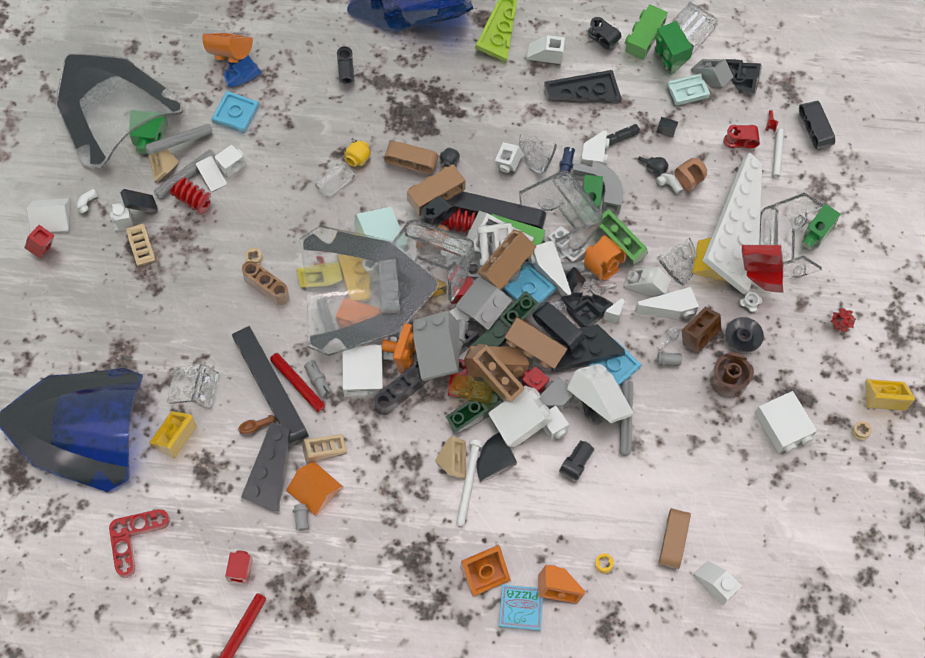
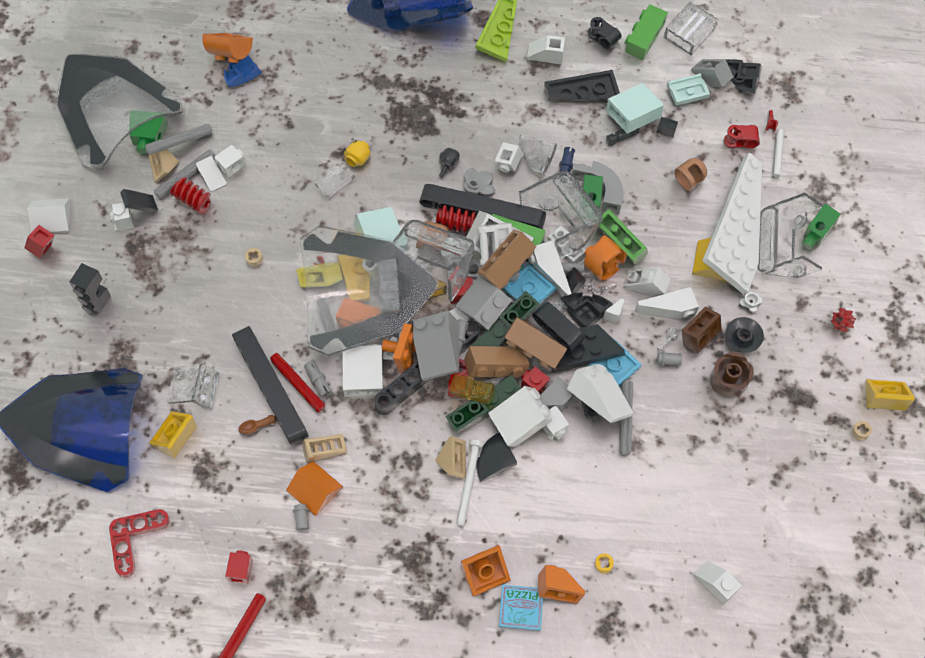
white arm [76,189,98,213] -> none
tan slope [126,224,156,267] -> none
medium azure tile [211,91,260,133] -> none
black wing [241,422,291,512] -> none
medium nougat beam [242,261,289,305] -> none
black piece [337,46,355,85] -> none
medium nougat beam [384,141,439,174] -> none
medium nougat brick [407,164,466,216] -> none
black piece [420,196,455,230] -> none
medium nougat brick [465,344,525,402] -> none
black piece [559,440,595,482] -> none
white slope [581,131,609,167] -> none
black piece [638,156,669,176] -> none
green slope [655,20,692,75] -> none
white arm [657,173,683,193] -> none
clear brick [657,238,697,286] -> none
medium nougat beam [659,508,691,569] -> none
red piece [741,245,784,293] -> none
white brick [755,391,817,453] -> none
black beam [799,100,835,149] -> none
none -> black arch [69,263,111,314]
none -> light grey plate [463,168,496,195]
none -> light aqua brick [606,83,664,134]

